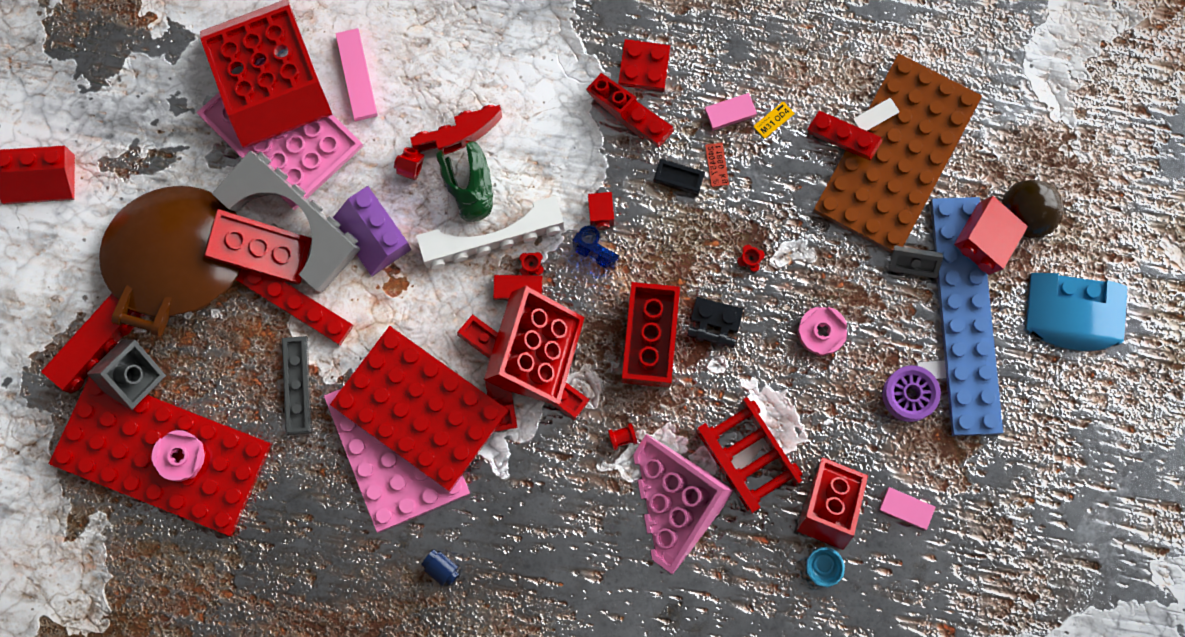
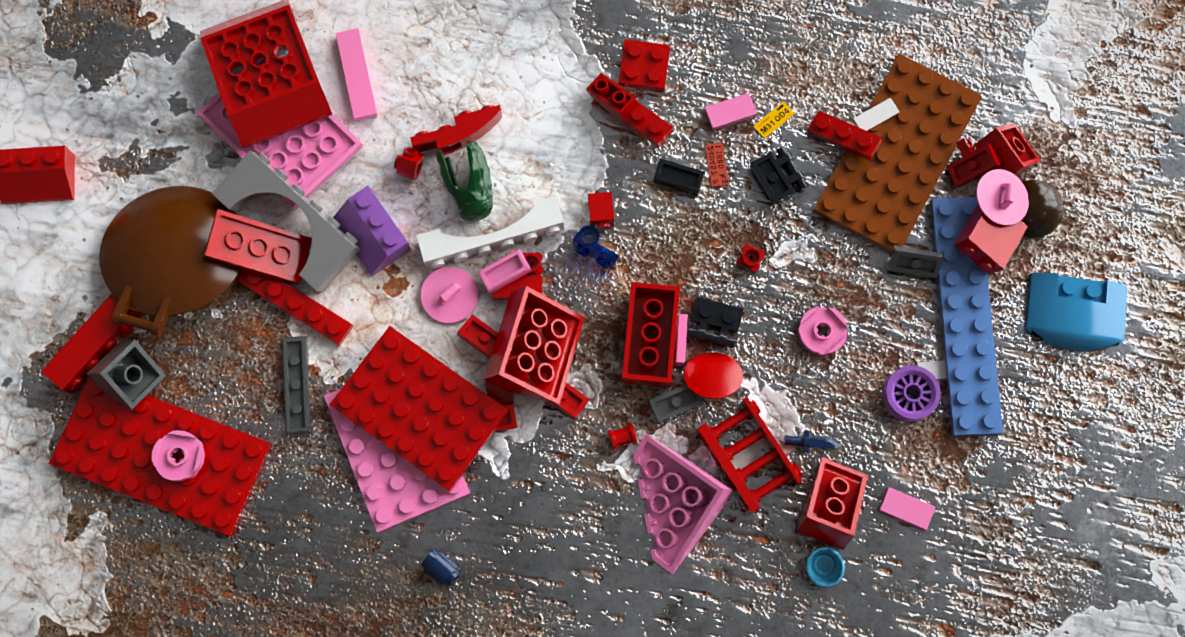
none -> bright pink shield [421,267,479,324]
none -> bright pink tile [478,248,532,294]
none -> dark grey plate [649,385,704,424]
none -> bright pink tile [674,314,688,367]
none -> red shield [684,353,743,399]
none -> black plate [750,146,808,205]
none -> dark blue piece [784,431,839,453]
none -> red plate [947,138,1001,188]
none -> red slope [974,123,1041,176]
none -> bright pink shield [976,169,1029,225]

